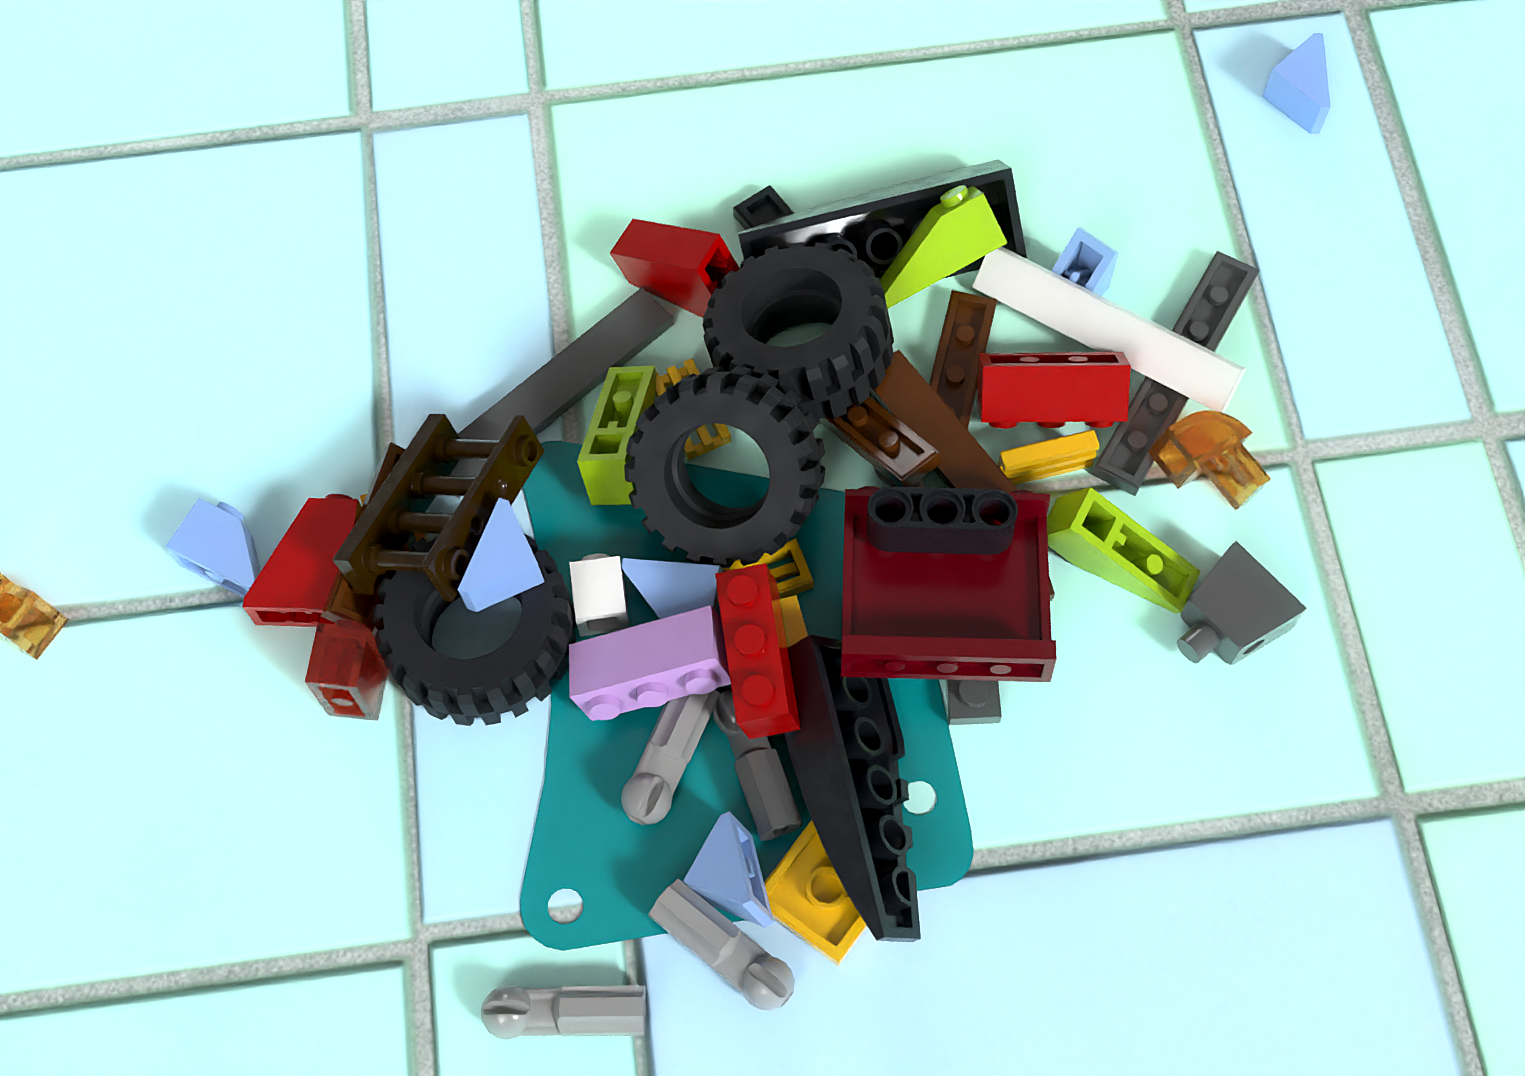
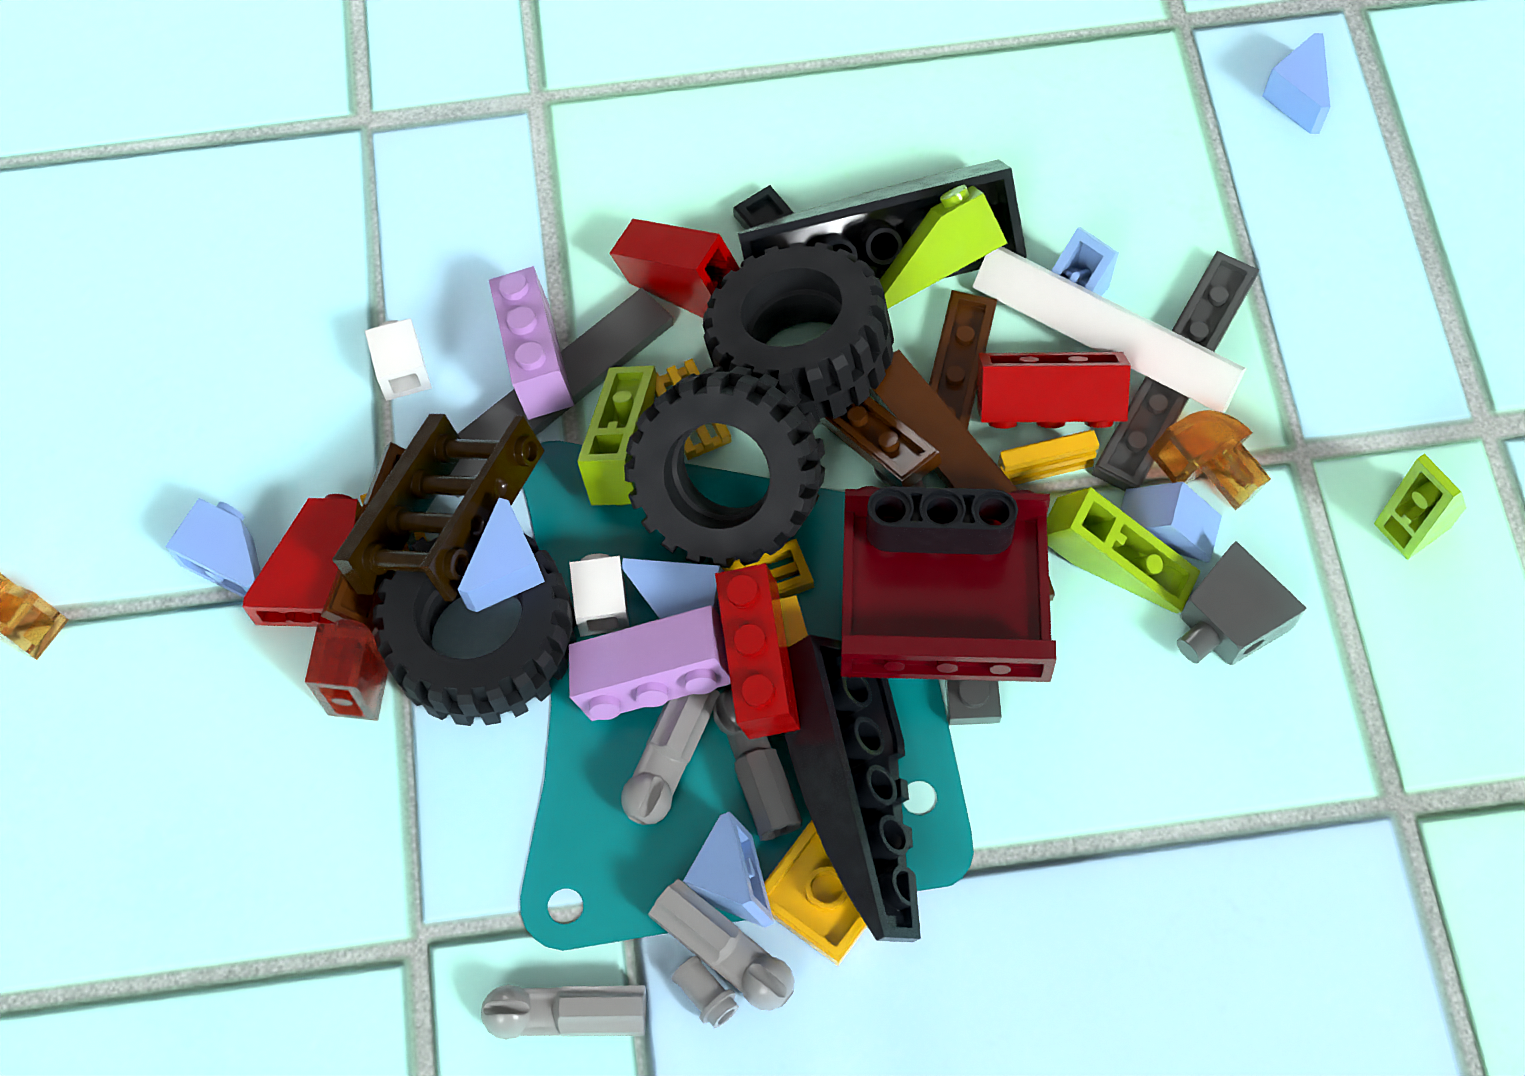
none -> white brick [364,318,432,401]
none -> lavender brick [489,266,574,420]
none -> light grey pin [671,956,739,1028]
none -> light blue slope [1120,481,1222,563]
none -> lime slope [1374,453,1467,560]

